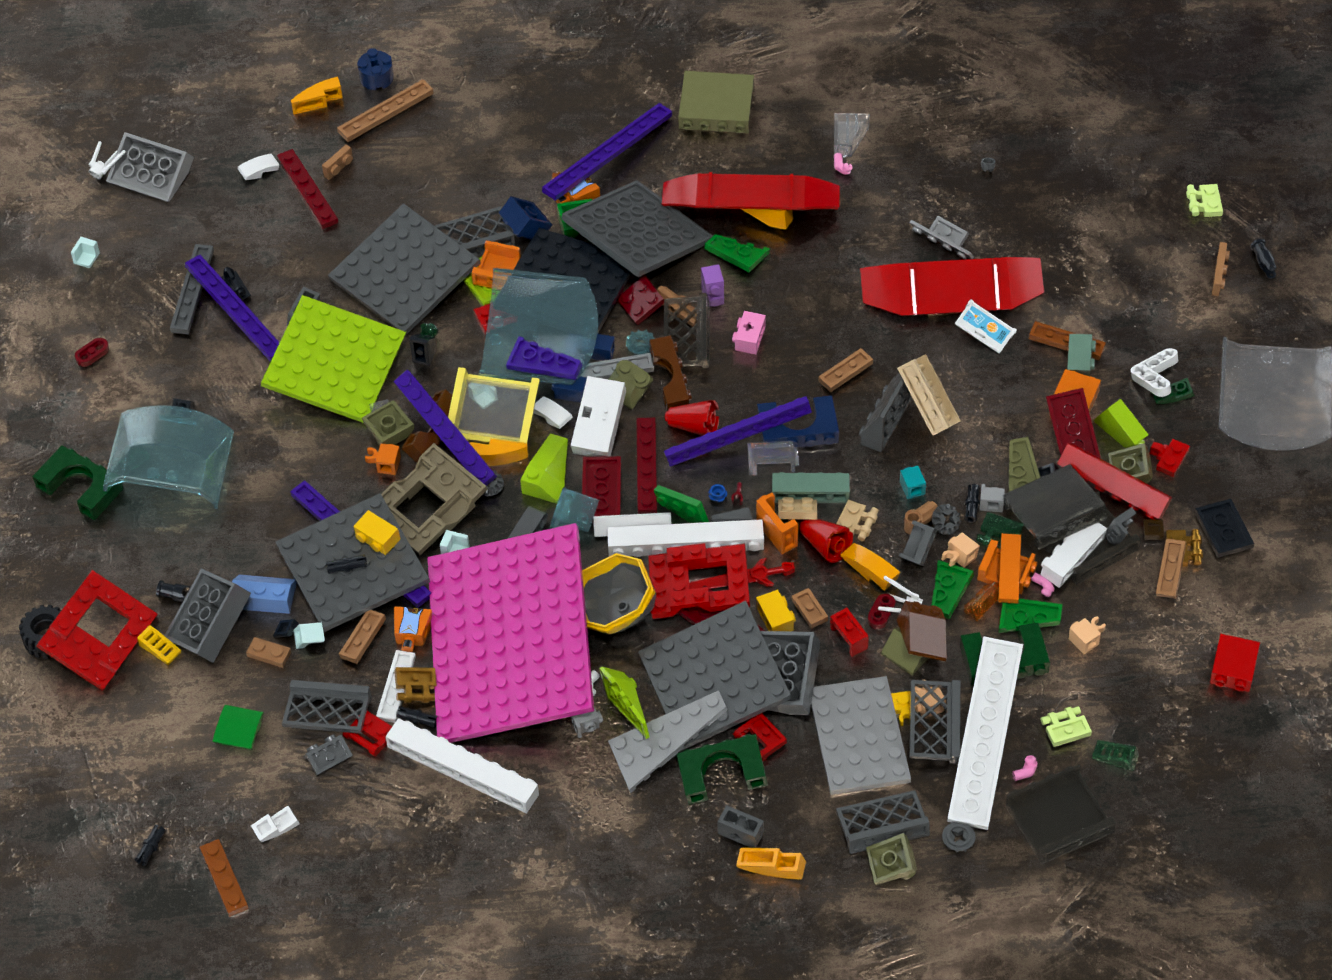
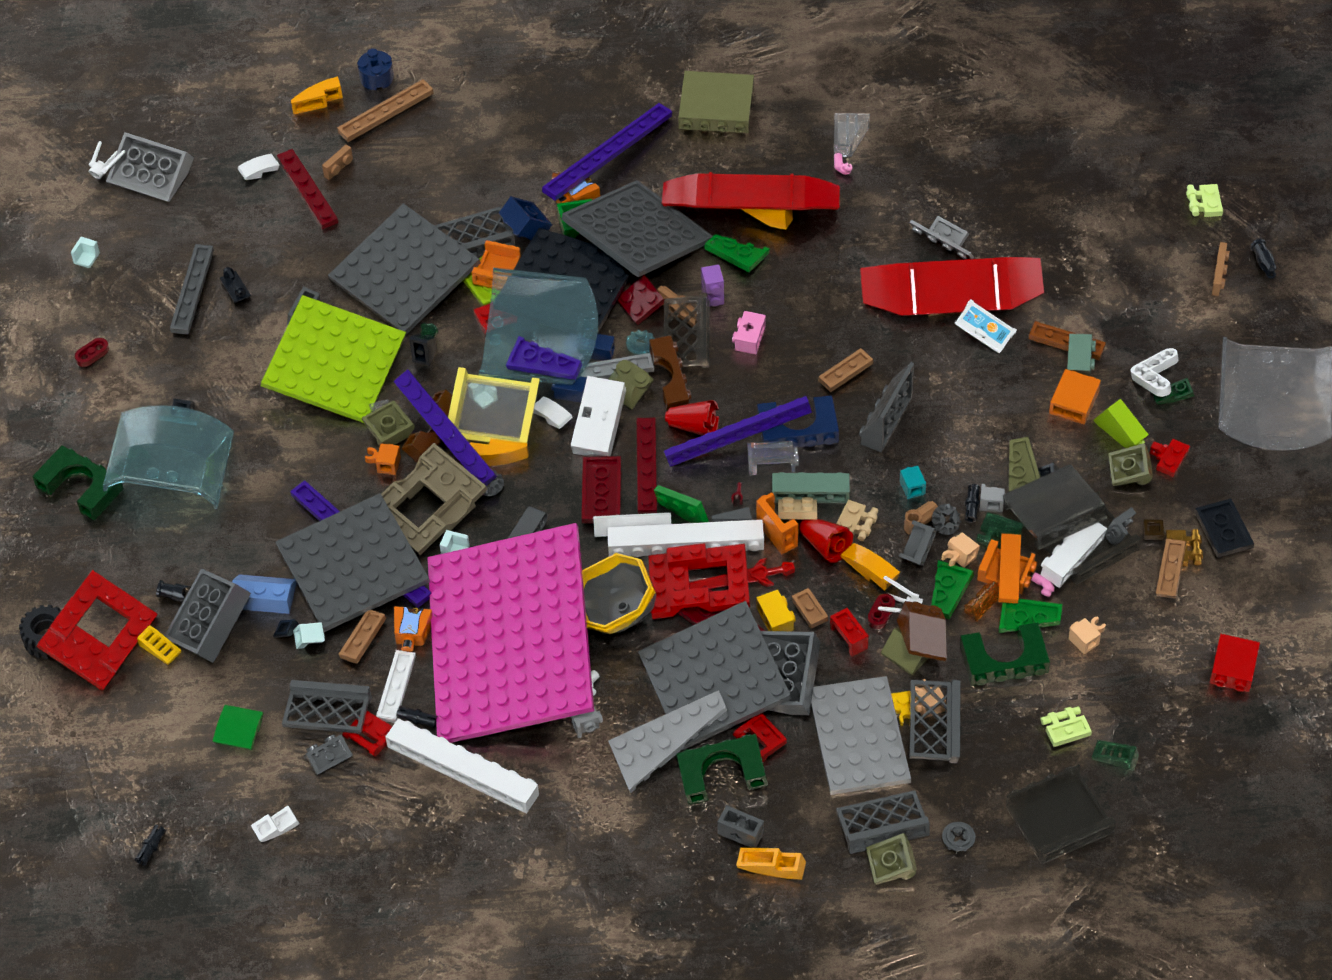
dark purple plate [185,255,280,362] -> none
dark orange plate [200,839,249,917] -> none
medium nougat plate [246,637,291,668] -> none
black pin [326,554,367,574] -> none
yellow brick [353,510,400,555] -> none
pearl gold plate [394,667,437,703] -> none
lime wedge [521,433,568,504] -> none
clear light blue bracket [549,488,599,532] -> none
lime wedge [599,667,650,739] -> none
blue plate [708,484,727,502] -> none
tan fence [897,354,961,436] -> none
white plate [947,637,1023,830] -> none
dark grey hinge [981,157,996,172] -> none
bright pink arm [1012,755,1038,781] -> none
dark red plate [1046,388,1101,459] -> none
brick [1057,443,1173,520] -> none

